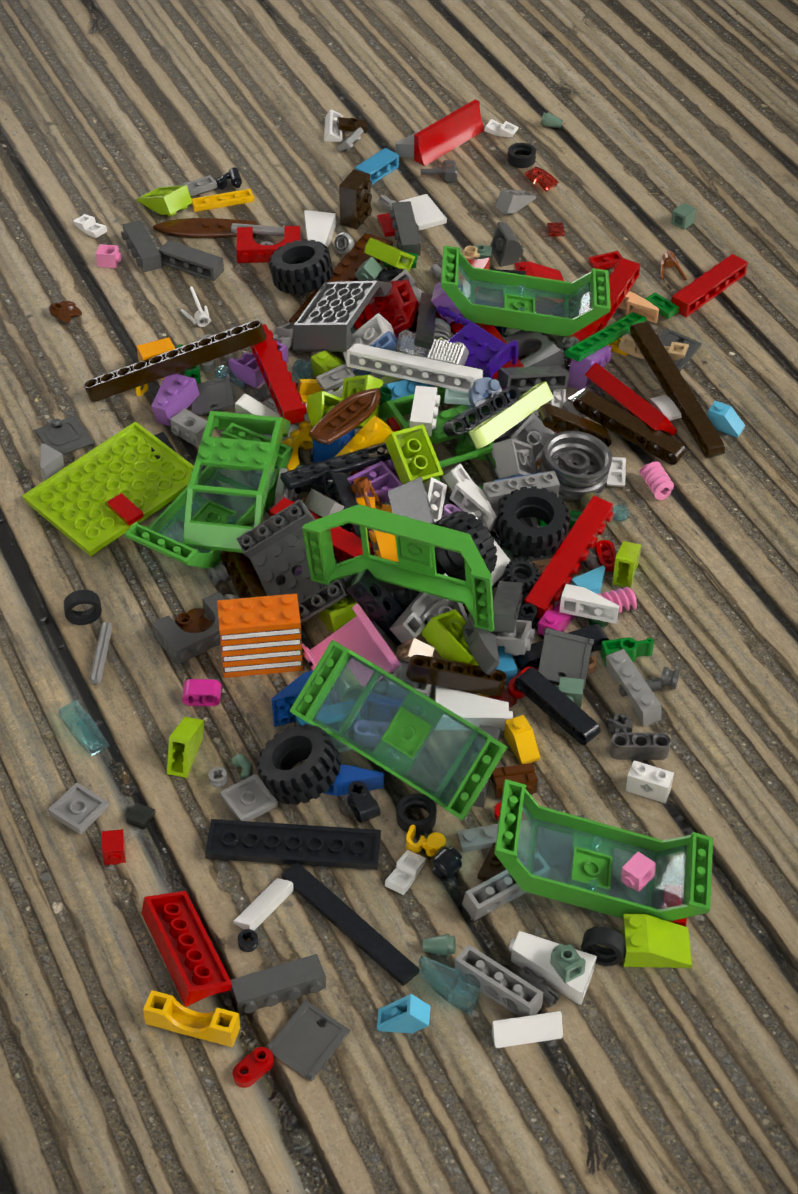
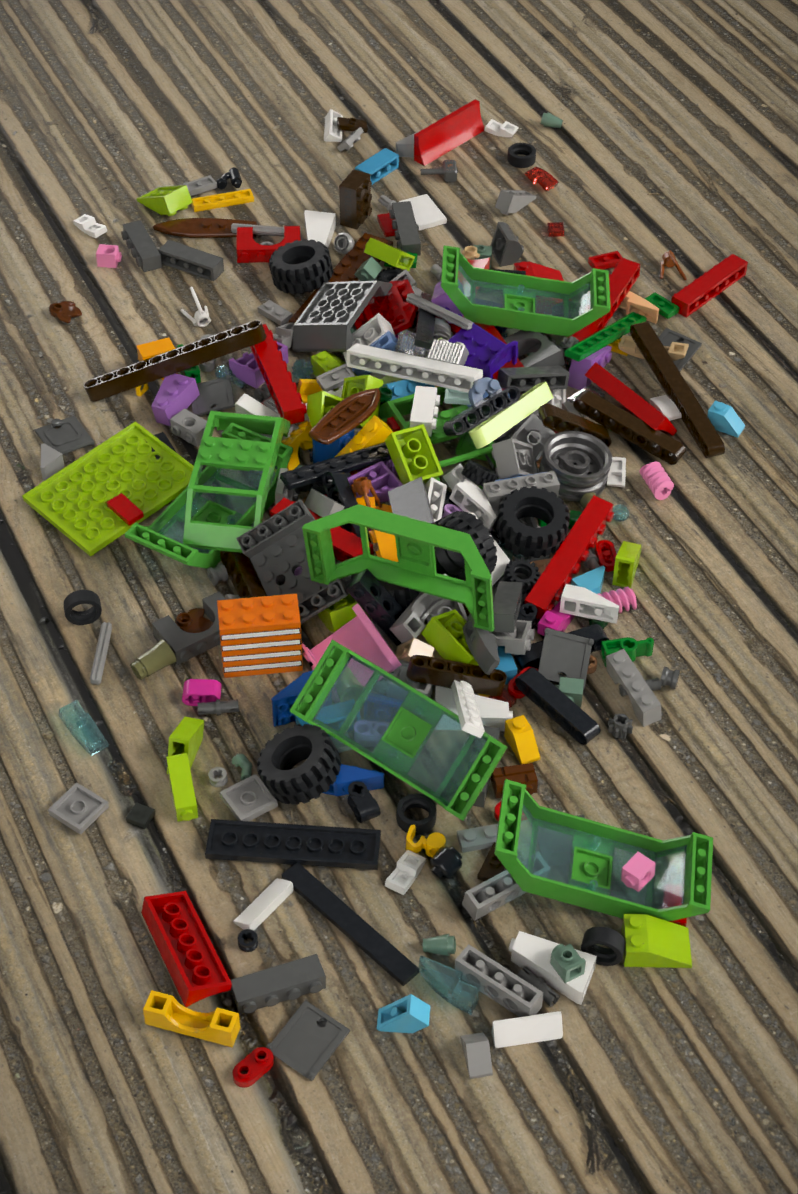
red brick [102,829,126,865] -> none
flat silver beam [609,732,671,760] -> none
white brick [625,760,674,803] -> none
sand green brick [671,203,696,230] -> none
none -> olive plant [130,639,176,680]
none -> lime slope [166,753,198,822]
none -> dark grey pin [198,699,239,716]
none -> light grey plate [258,300,293,326]
none -> light grey axle [406,293,473,330]
none -> white plate [451,680,485,738]
none -> light grey slope [460,1032,493,1079]
none -> black tyre [462,460,497,487]

